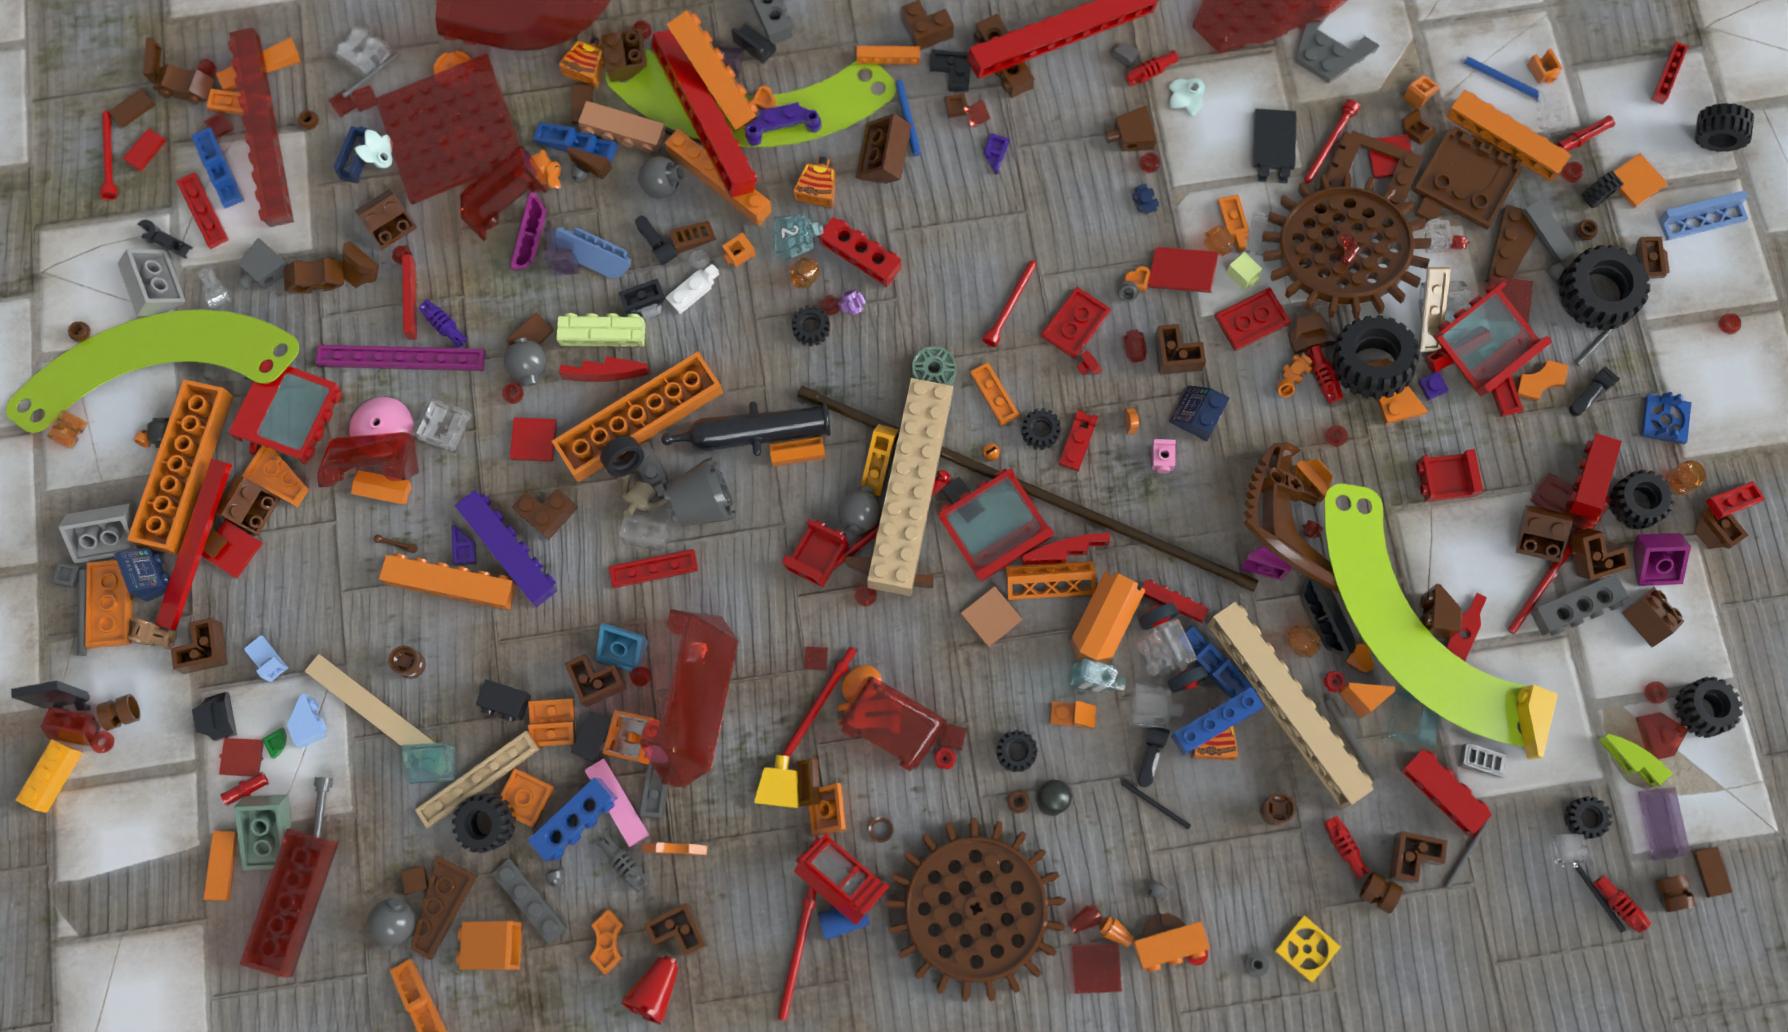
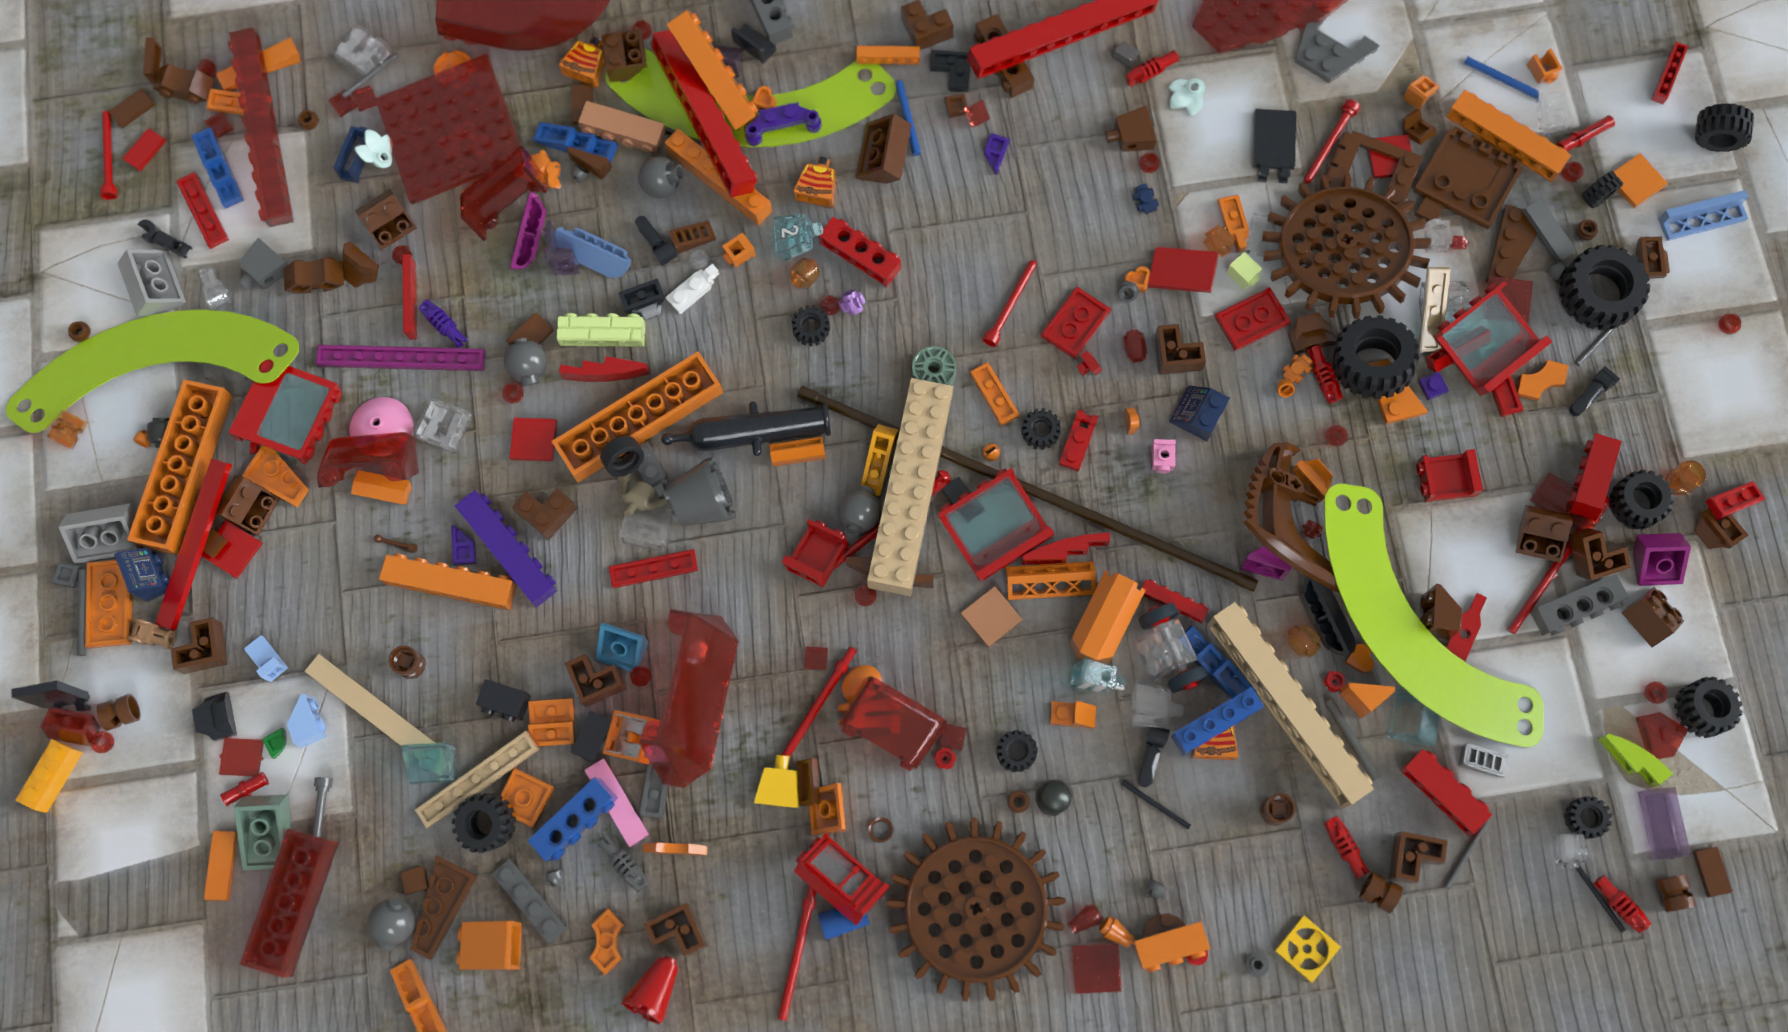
clear red arm [1341,234,1359,266] -> none
yellow slope [1517,684,1558,760] -> none
blue piece [1641,392,1692,444] -> none

